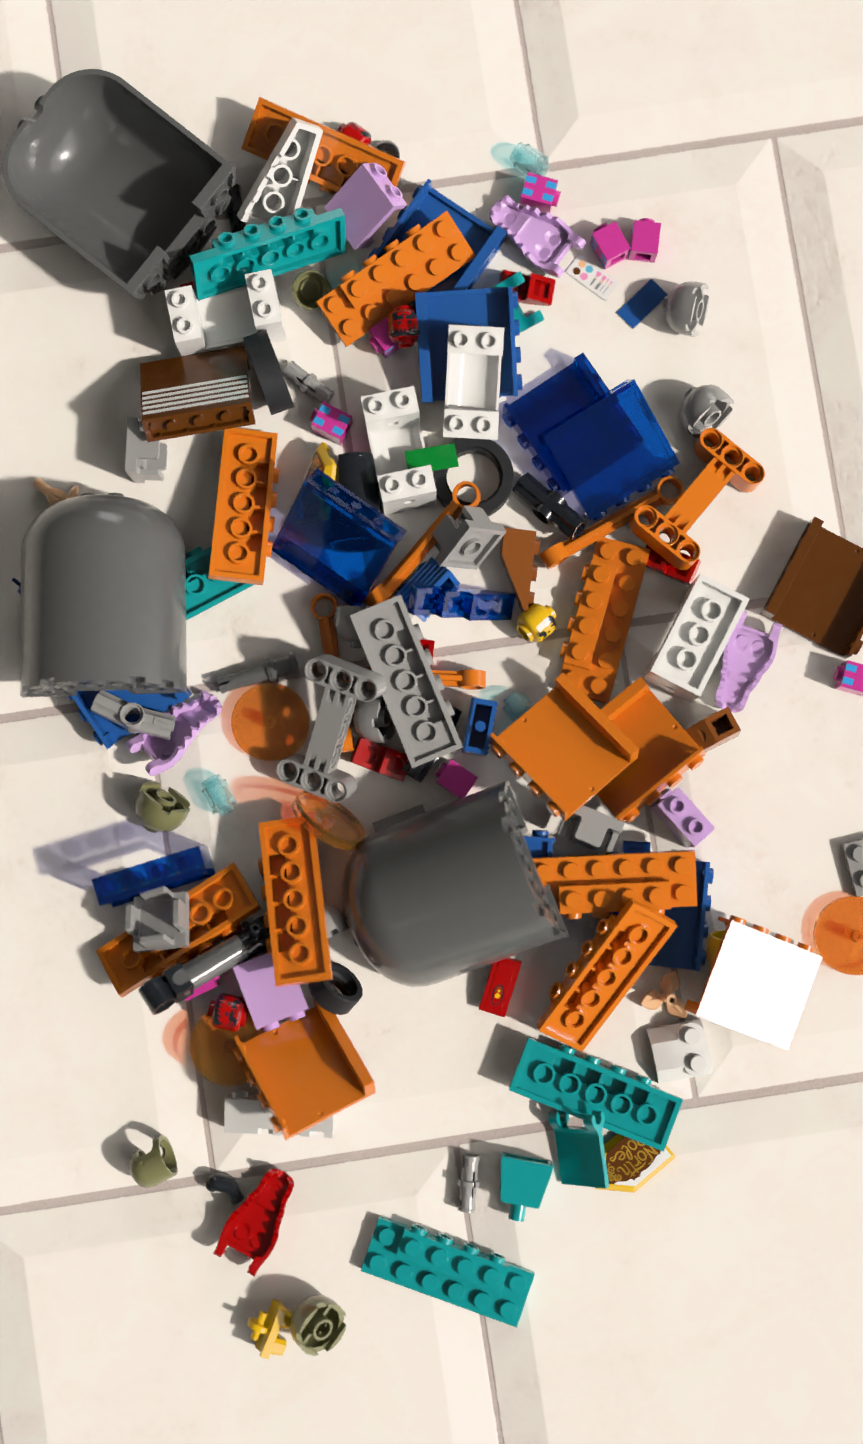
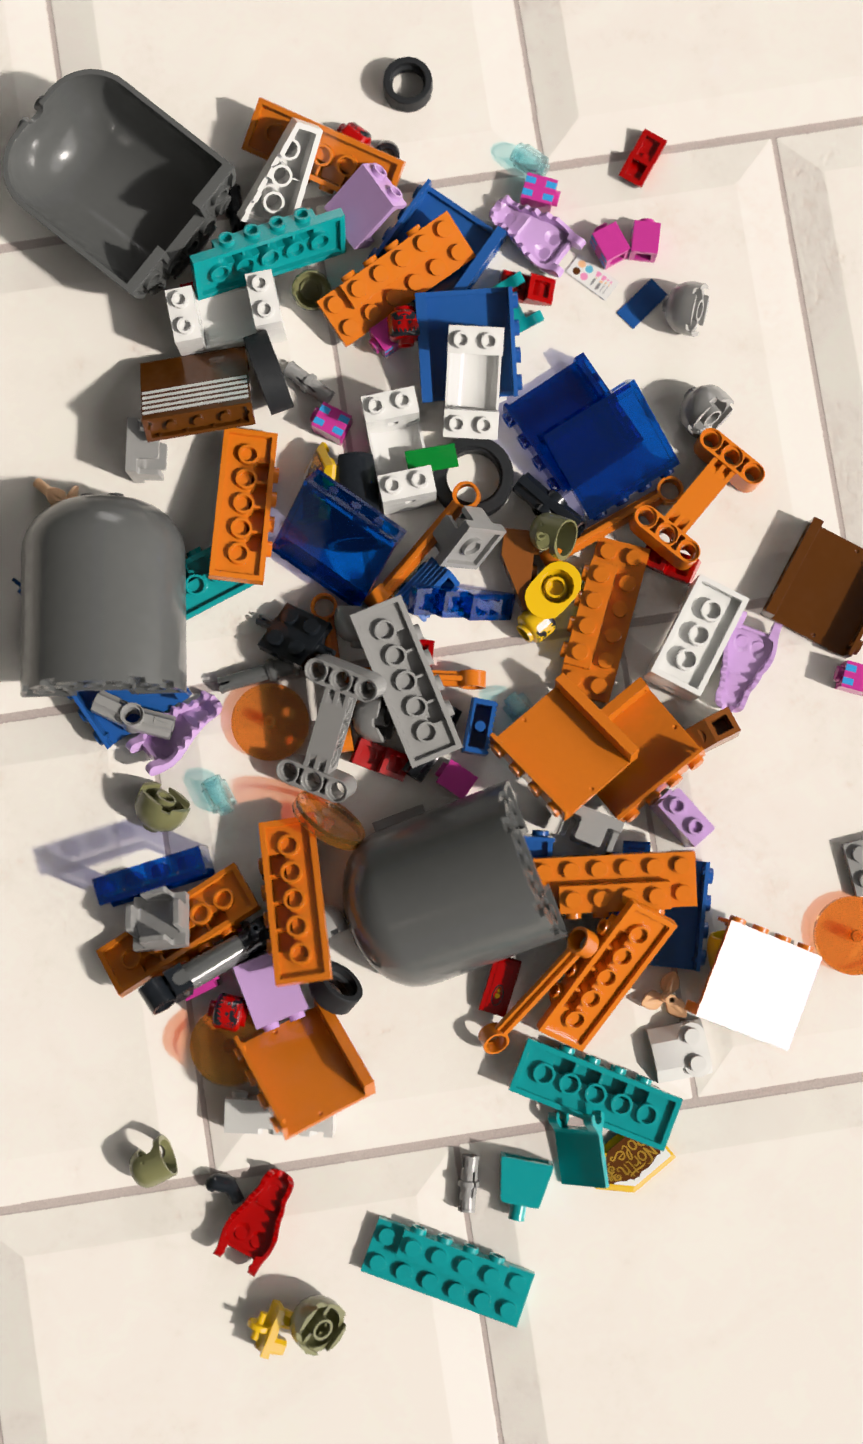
none -> black plate [256,603,336,671]
none -> black tyre [383,56,433,113]
none -> orange piece [478,926,599,1054]
none -> yellow piece [525,561,582,619]
none -> olive helmet [529,512,578,561]
none -> red slope [618,128,667,188]

